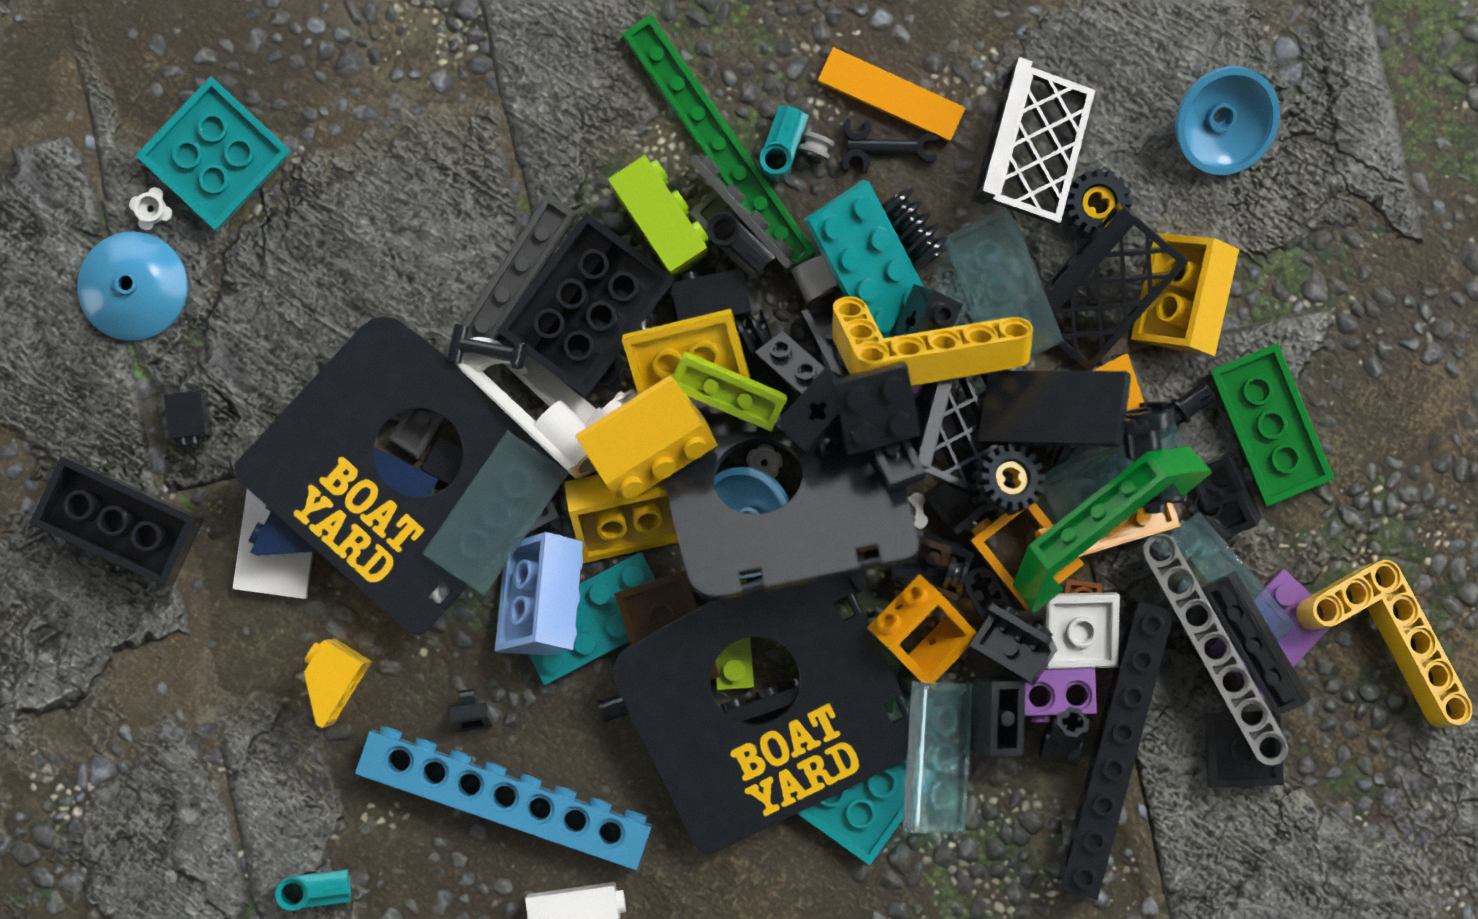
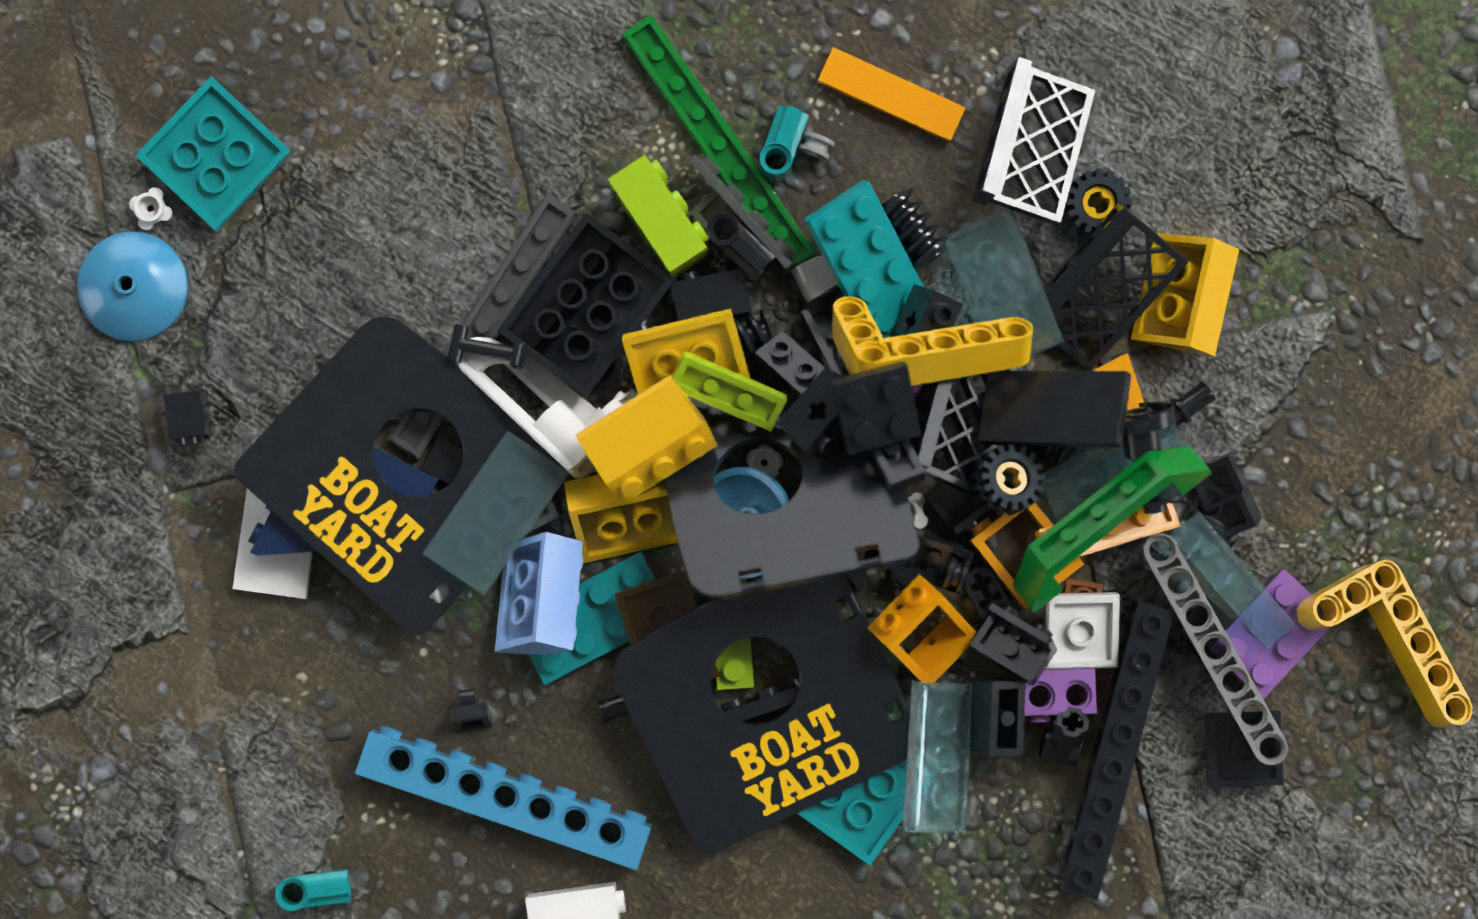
black brick [29,456,204,586] -> none
yellow slope [304,639,372,728] -> none
black bar [842,119,938,173] -> none
dark azure dish [1175,66,1280,175] -> none
black tile [1201,570,1311,716] -> none
green plate [1208,343,1335,507] -> none

